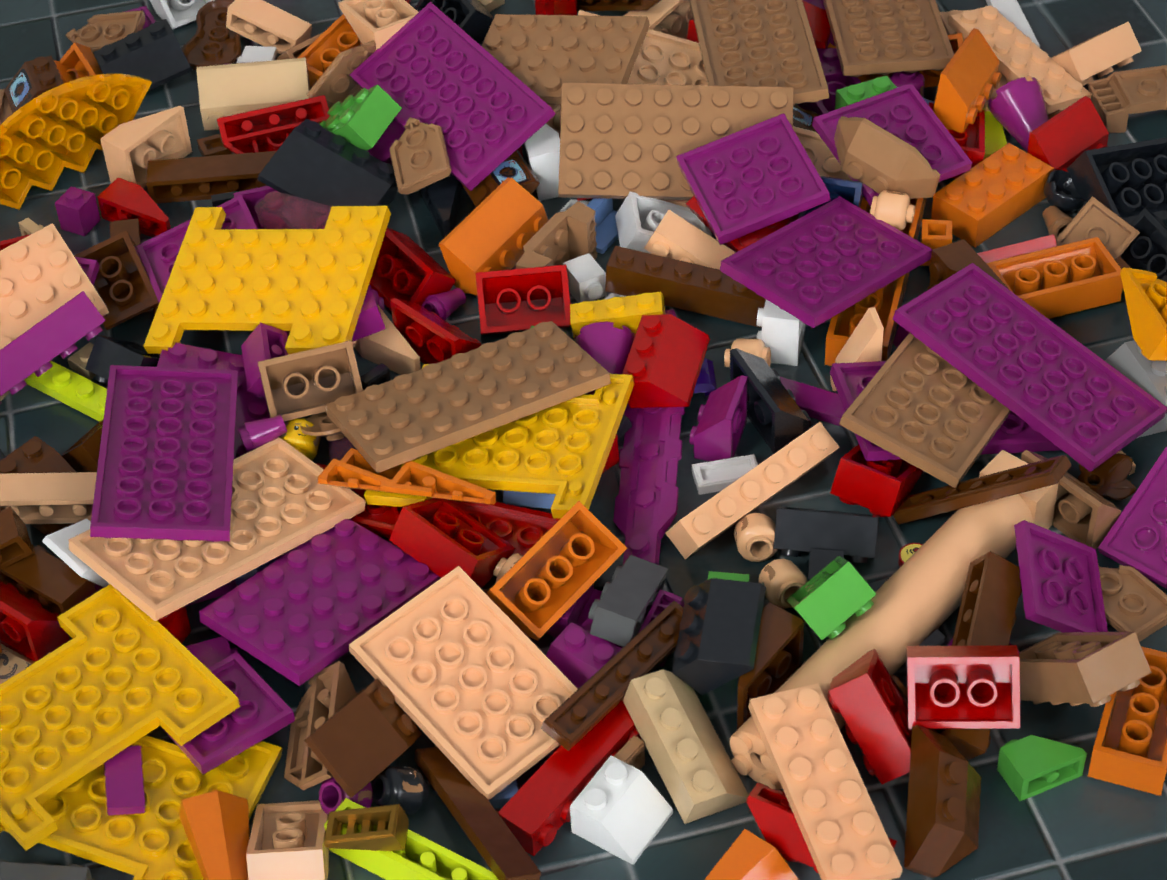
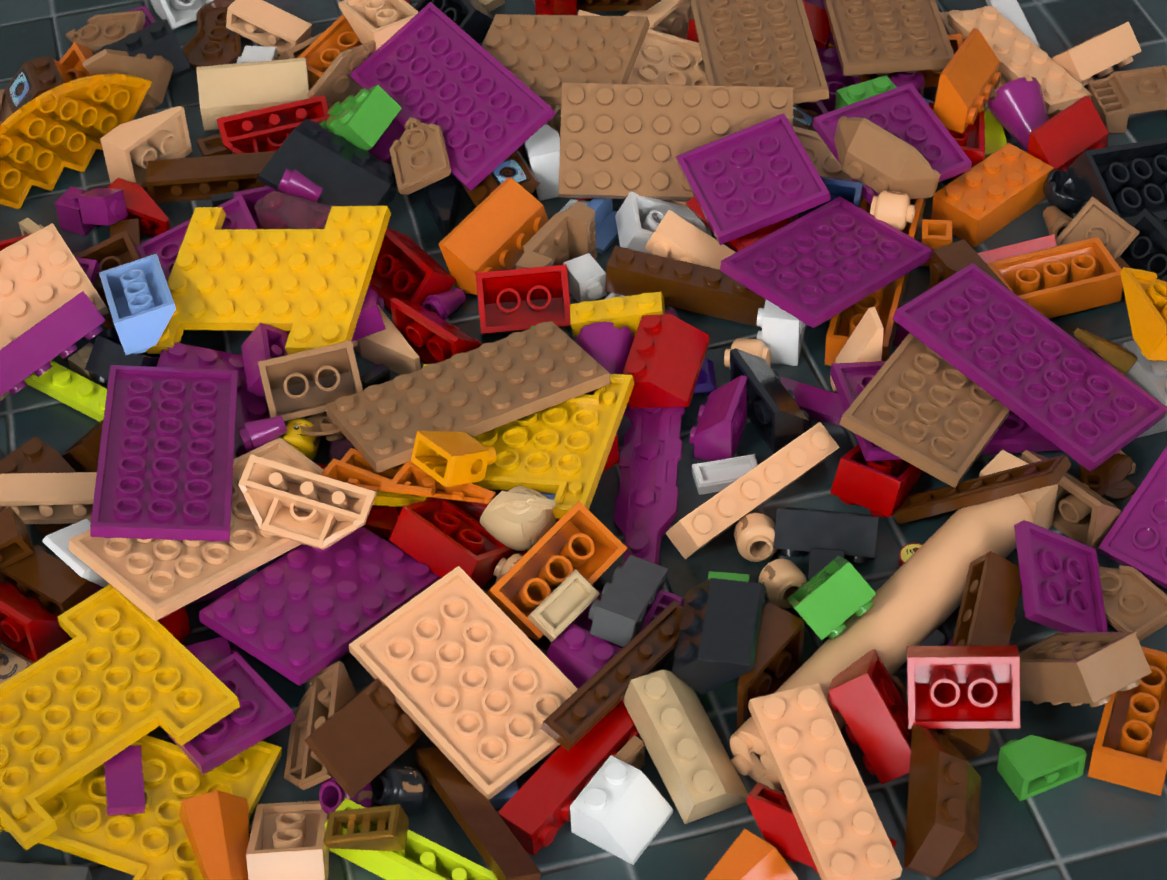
none -> magenta brick [78,188,128,226]
none -> medium nougat wedge [82,49,174,116]
none -> light blue slope [99,254,176,355]
none -> light nougat wedge [238,454,377,550]
none -> magenta cone [277,169,323,204]
none -> light orange torso [411,431,496,487]
none -> tan helmet [480,485,556,551]
none -> tan tile [527,570,600,642]
none -> pearl gold slope [1074,328,1138,376]

